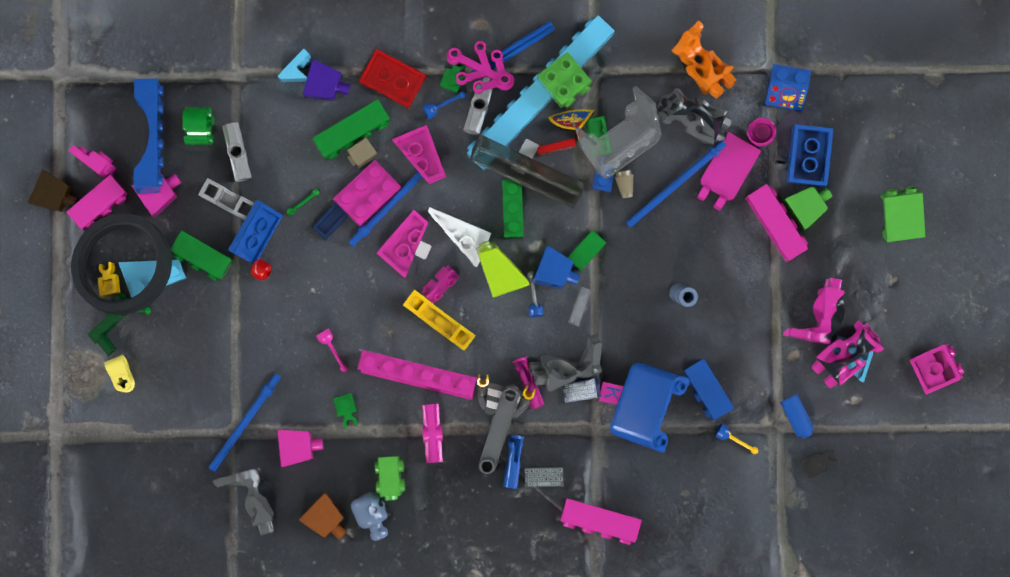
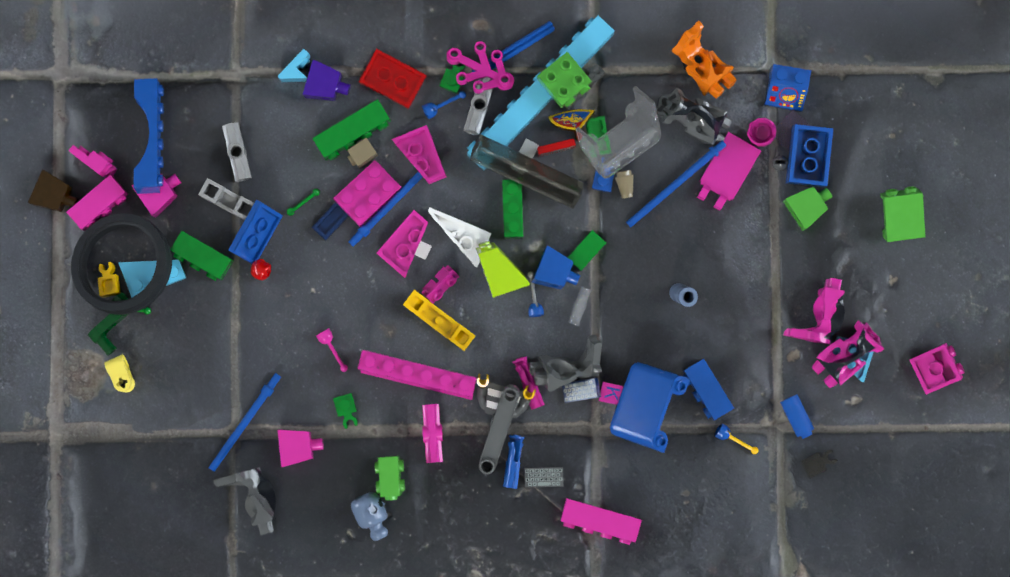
green brick [183,107,214,145] -> none
dark orange torso [299,492,347,540] -> none
dark pink brick [745,184,808,262] -> none

